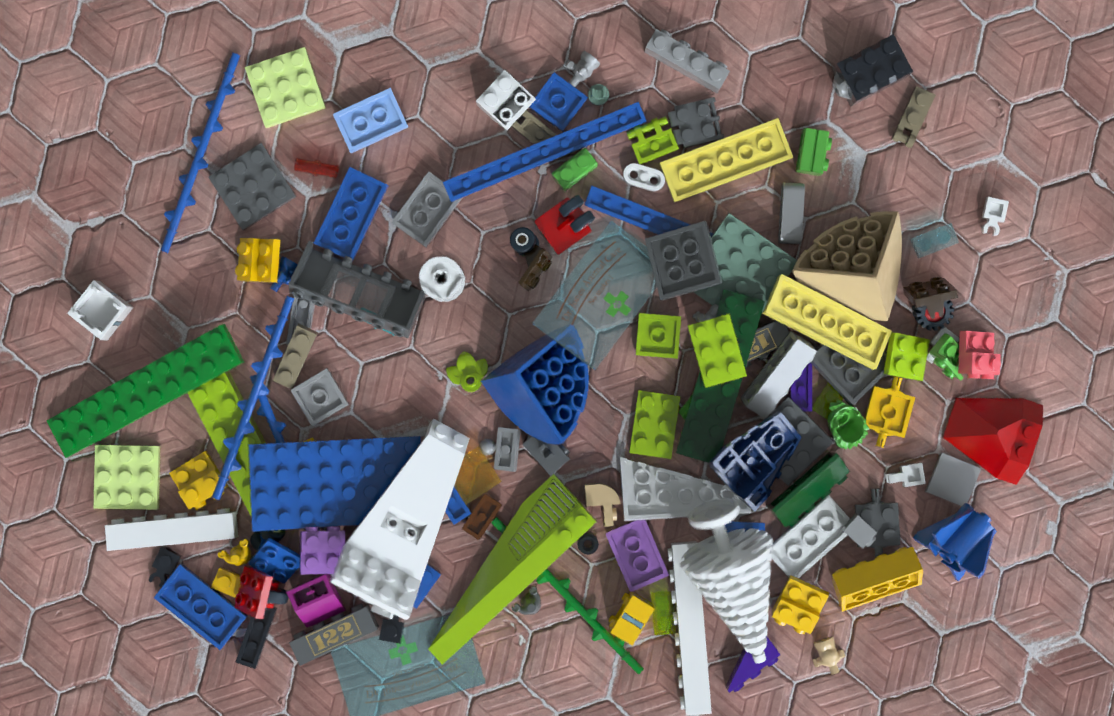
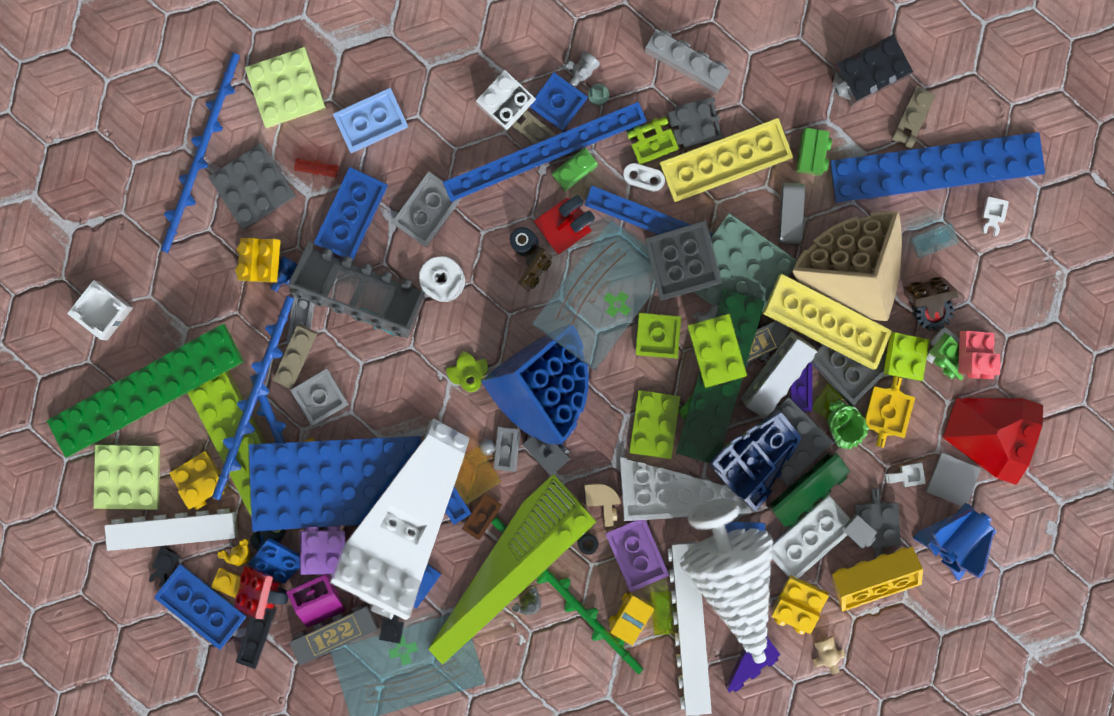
none -> blue plate [829,132,1045,203]

